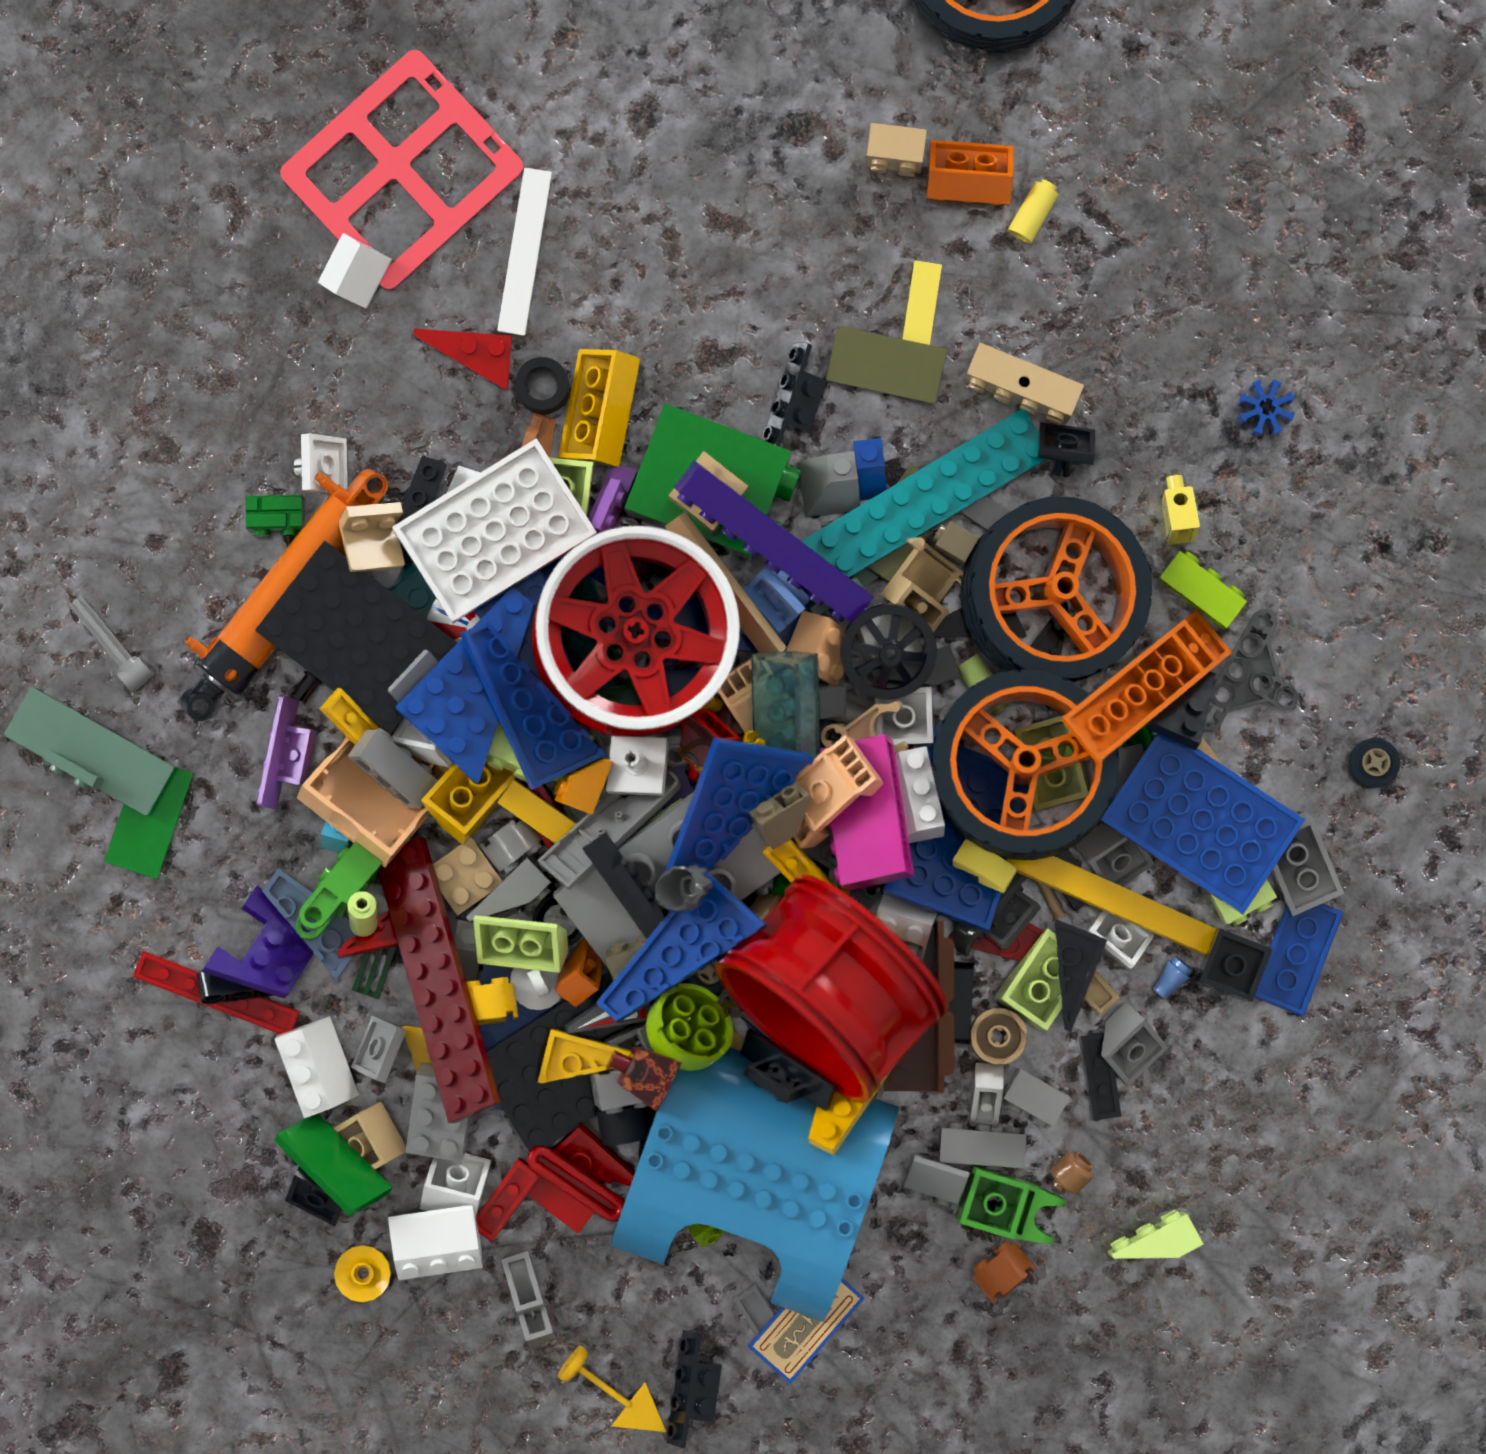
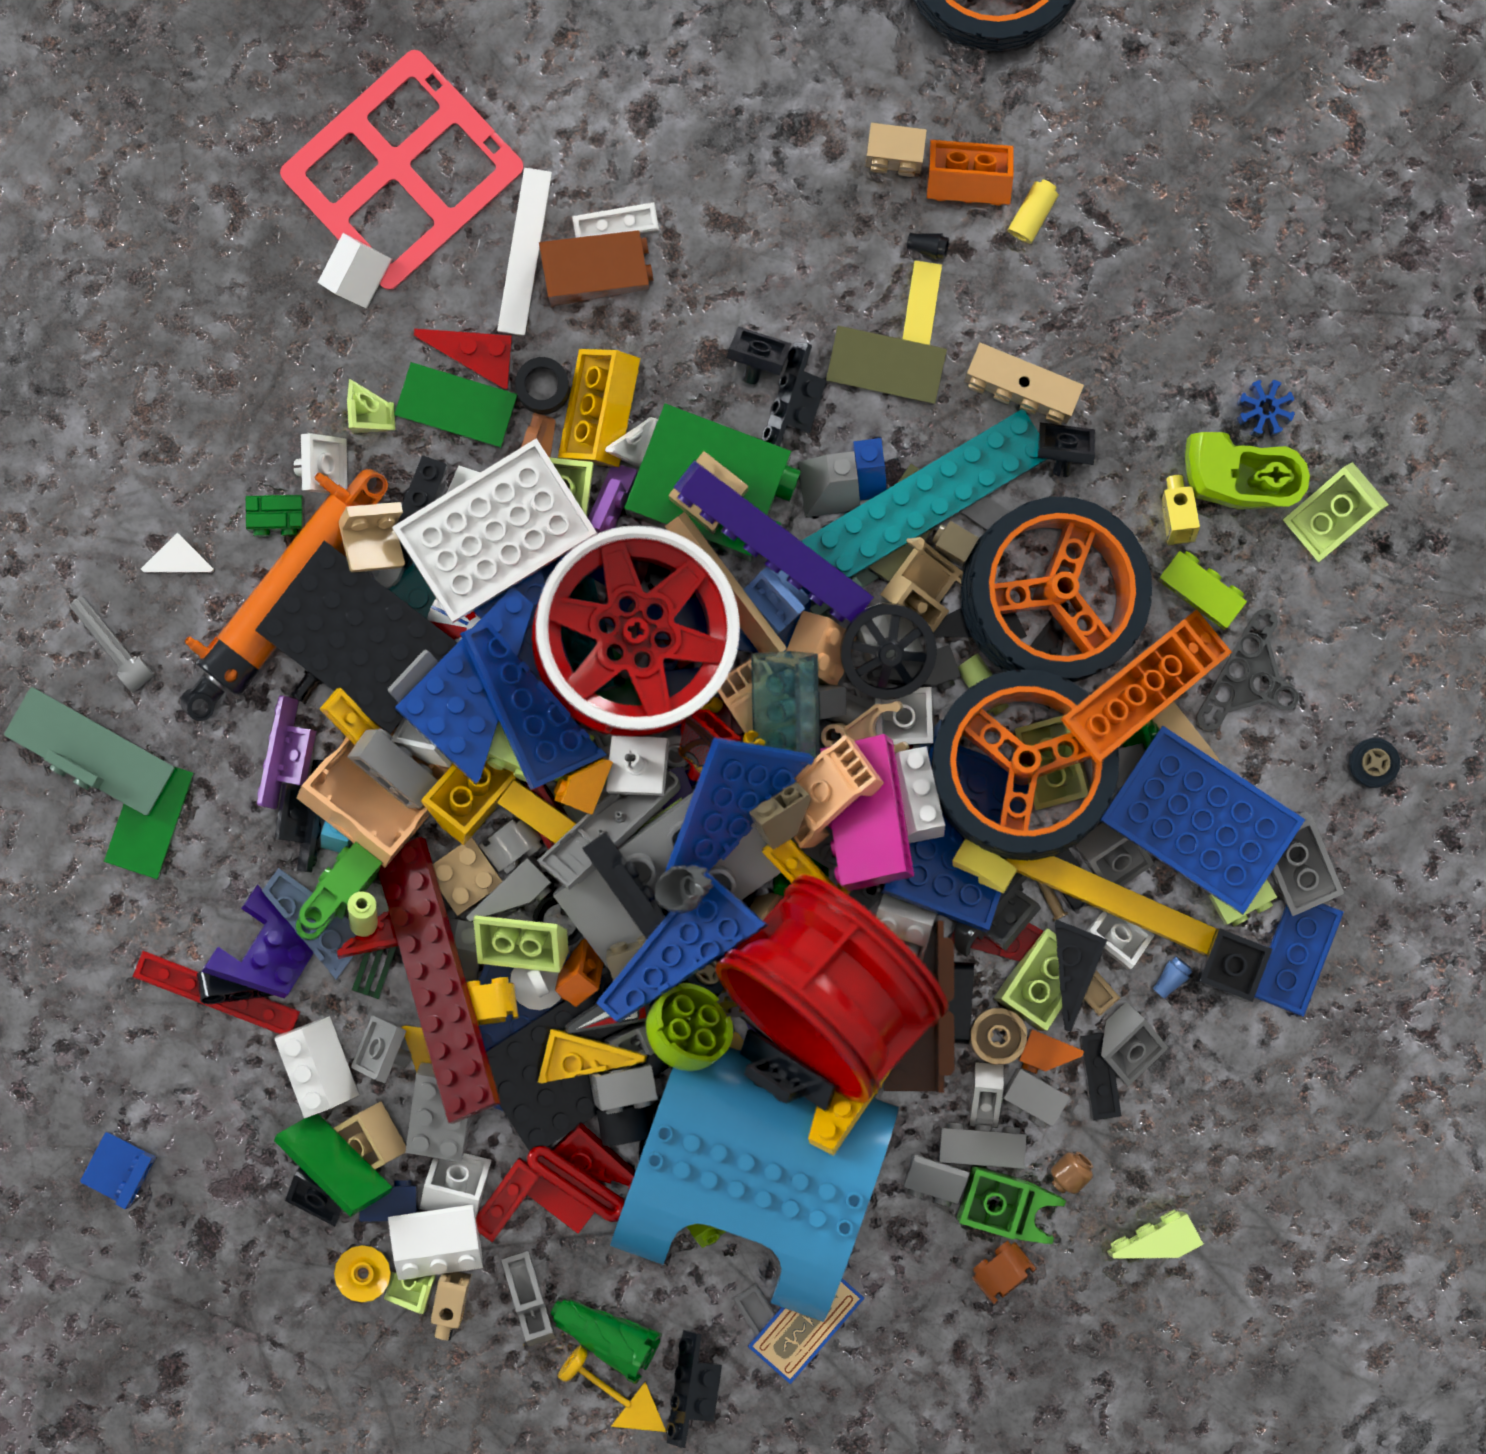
torso [608,1046,681,1111] -> none
black wing [1147,671,1216,750] -> none
none -> blue bracket [80,1132,156,1209]
none -> white tile [141,533,215,573]
none -> black bracket [274,760,324,872]
none -> yellowish green slope [347,379,395,434]
none -> dark blue brick [359,1180,418,1222]
none -> yellowish green slope [384,1272,437,1314]
none -> green tile [394,362,518,448]
none -> tan torso [431,1272,472,1340]
none -> dark orange slope [539,230,654,307]
none -> green cone [550,1299,662,1384]
none -> white tile [572,202,659,238]
none -> white tile [605,417,658,468]
none -> black tile [726,327,792,384]
none -> black cone [907,232,949,260]
none -> orange slope [1017,1029,1084,1074]
none -> lime piece [1185,432,1310,509]
none -> yellowish green slope [1283,462,1389,562]

